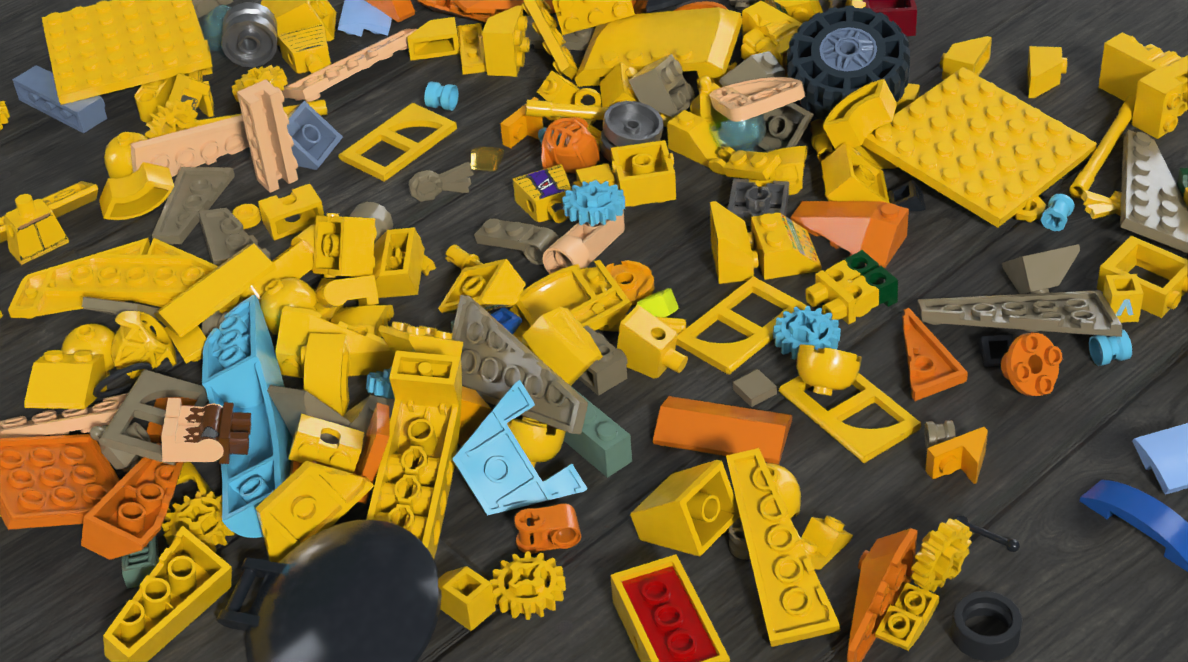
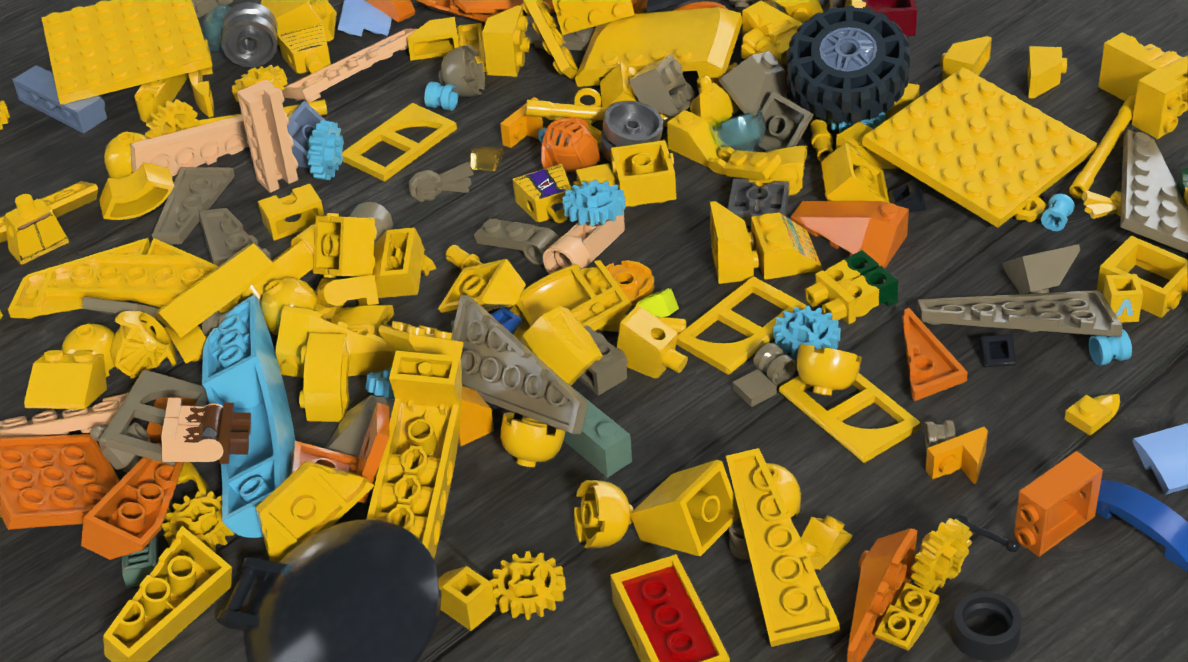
black piece [93,362,153,399] -> none
yellow leg [169,73,210,111] -> none
yellow tile [232,204,261,229] -> none
dark tan slope [267,385,351,444] -> none
yellow brick [288,413,364,474] -> none
medium azure wing [452,380,587,515] -> none
orange piece [515,504,581,554] -> none
yellow brick [537,71,584,105] -> none
orange slope [653,396,792,464] -> none
light nougat beam [709,77,805,122] -> none
yellow brick [823,79,897,150] -> none
orange plate [1001,333,1062,396] -> none
none -> medium azure gear [307,120,344,180]
none -> dark tan cylinder [439,44,485,97]
none -> yellow cylinder [574,480,633,548]
none -> dark tan wheel [754,343,797,386]
none -> orange window [1013,451,1103,557]
none -> yellow plate [1065,394,1120,436]

